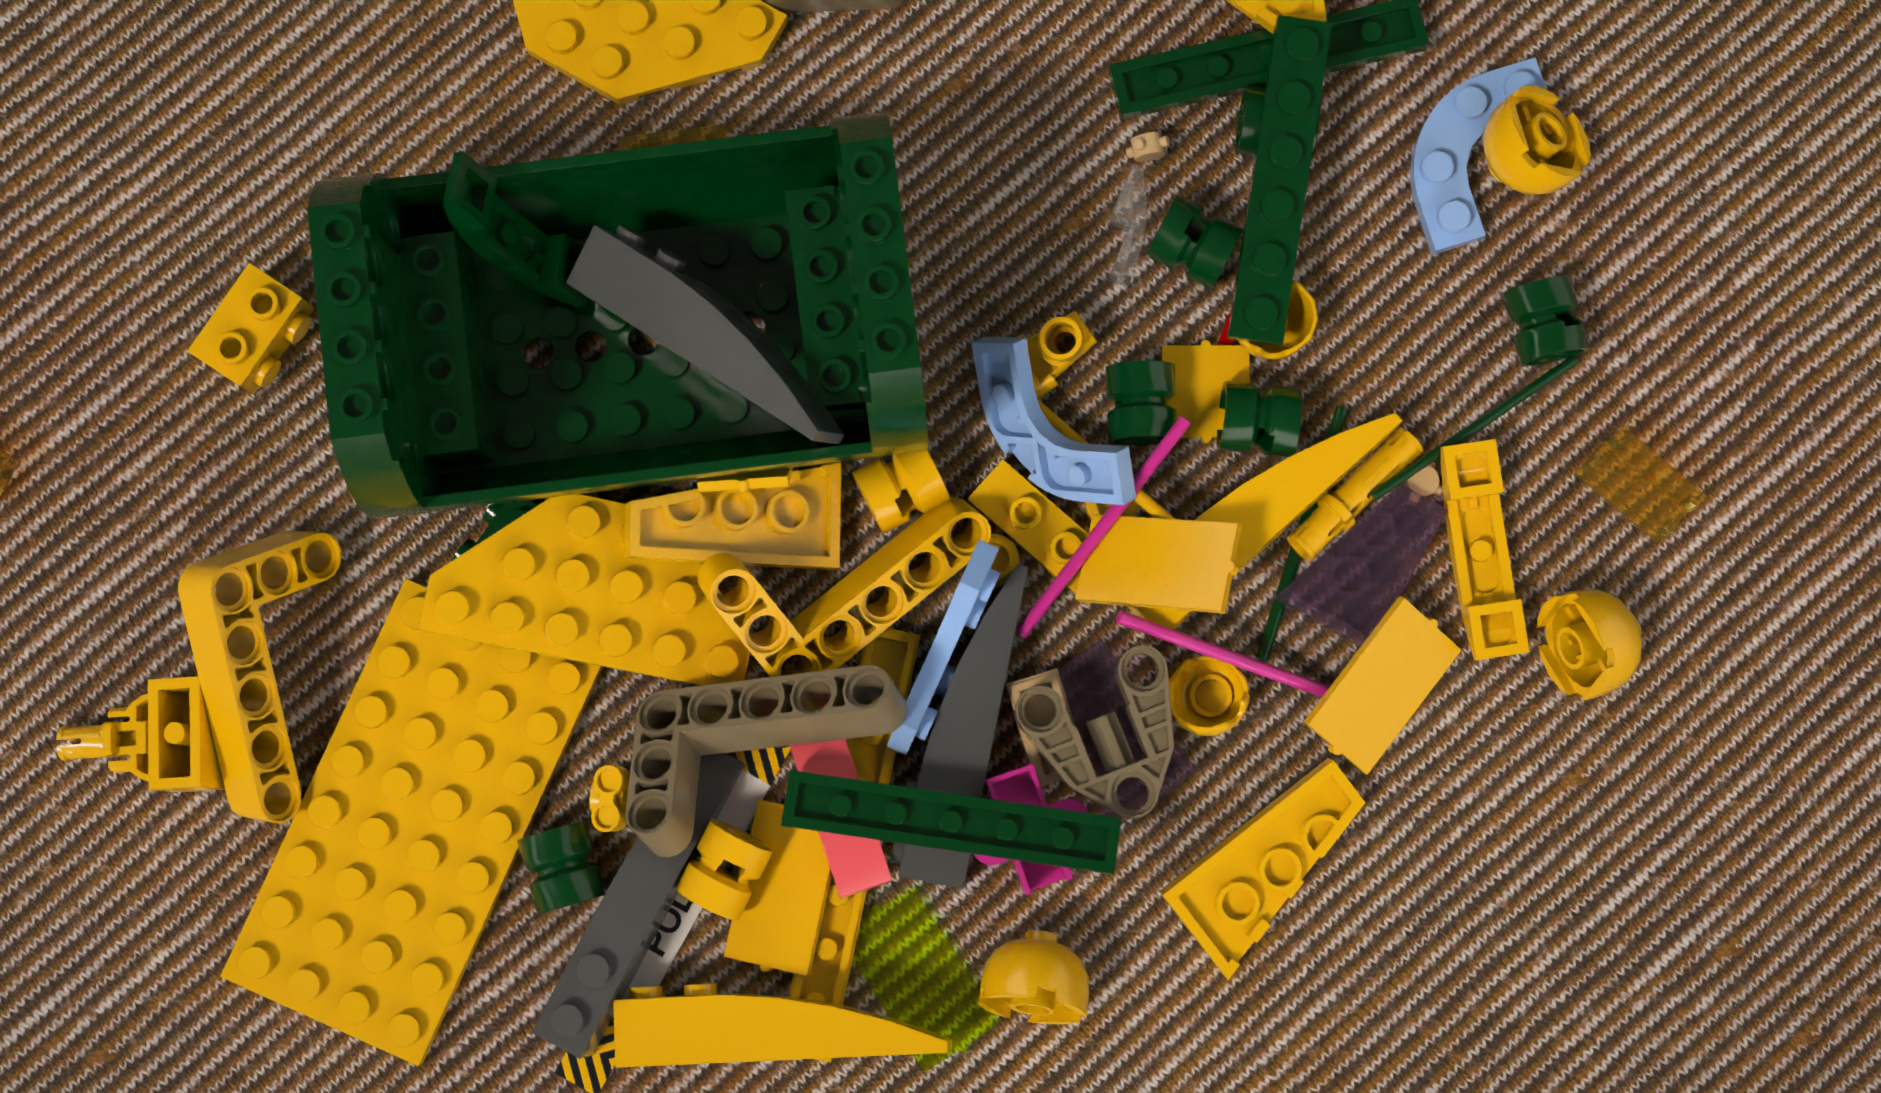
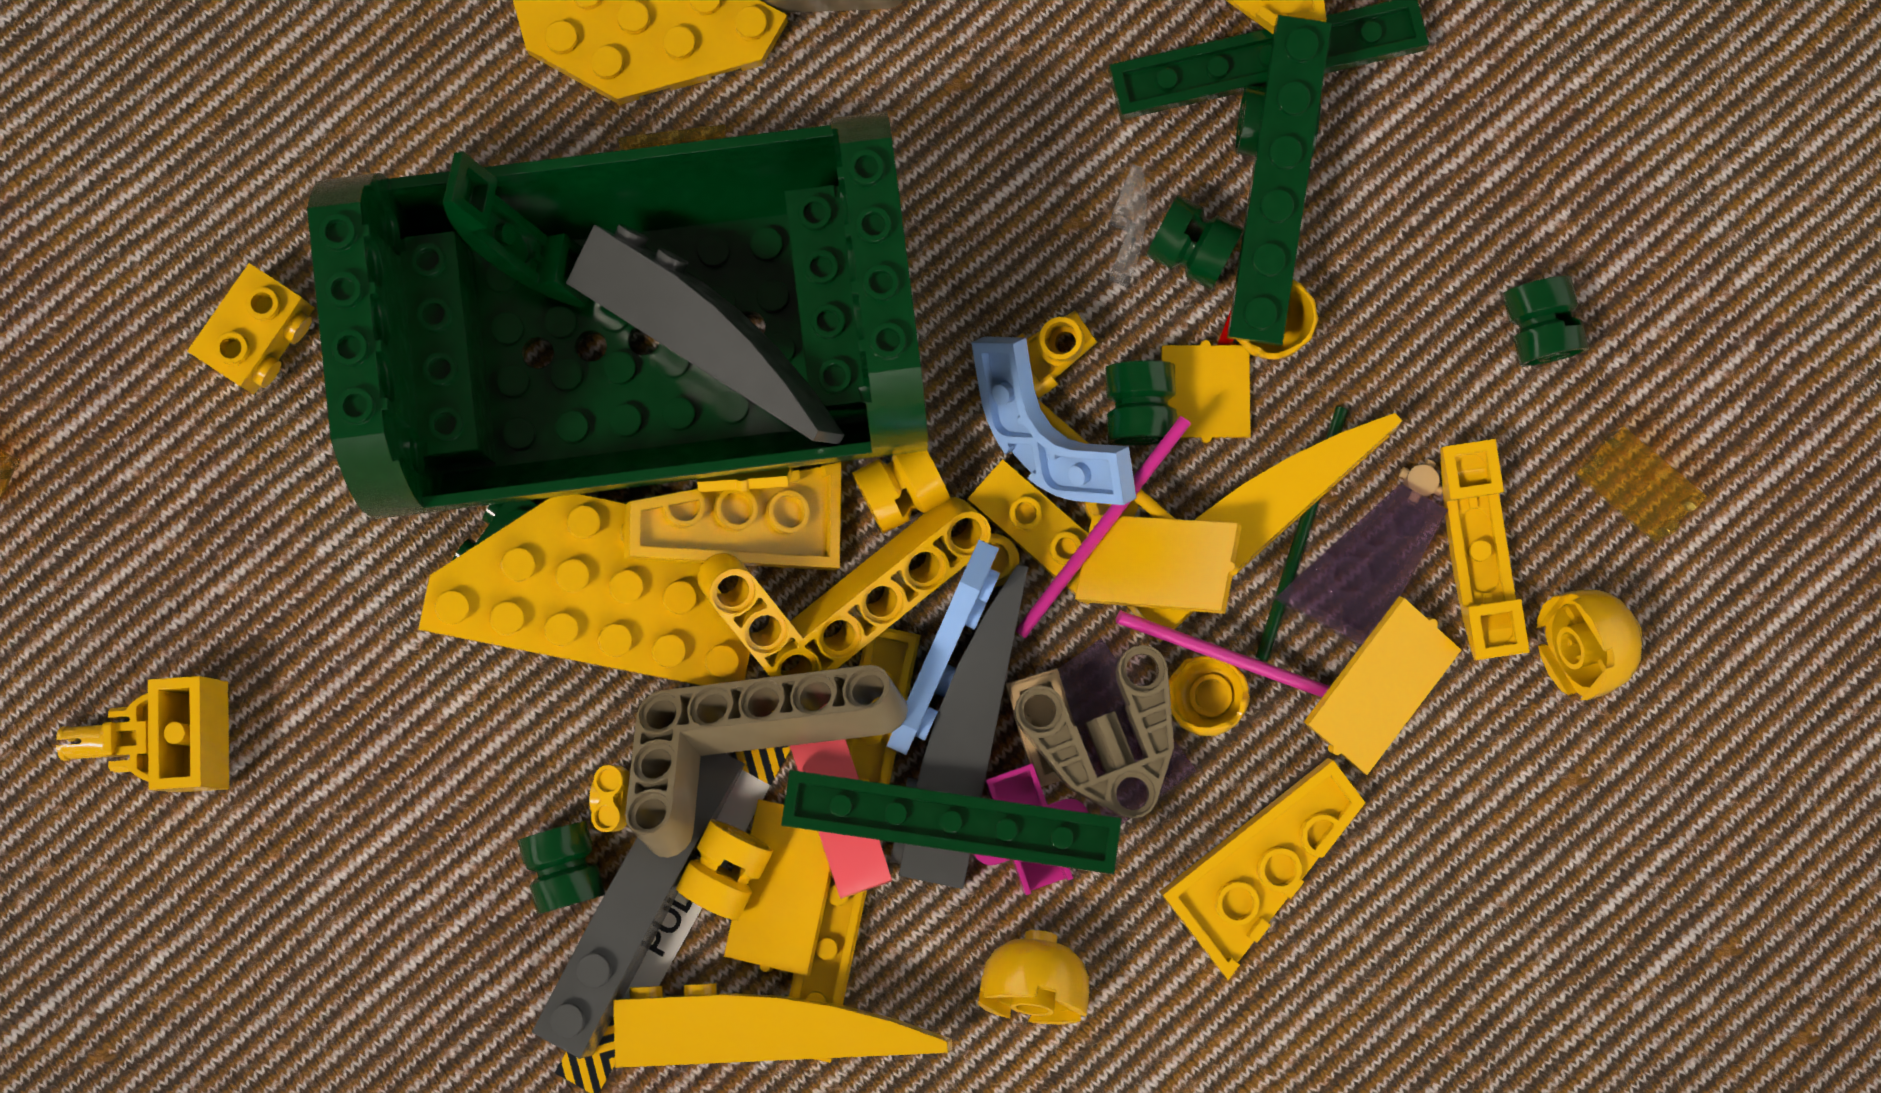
yellow beam [178,530,342,824] -> none
yellow plate [220,578,603,1066] -> none
clear neon green piece [853,887,1000,1073] -> none
tan piece [1126,132,1170,162] -> none
dark green wheel [1216,381,1302,457] -> none
yellow pin [1287,427,1424,562] -> none
dark green piece [1370,356,1578,501] -> none
light blue plate [1410,57,1547,255] -> none
yellow cylinder [1482,85,1591,195] -> none

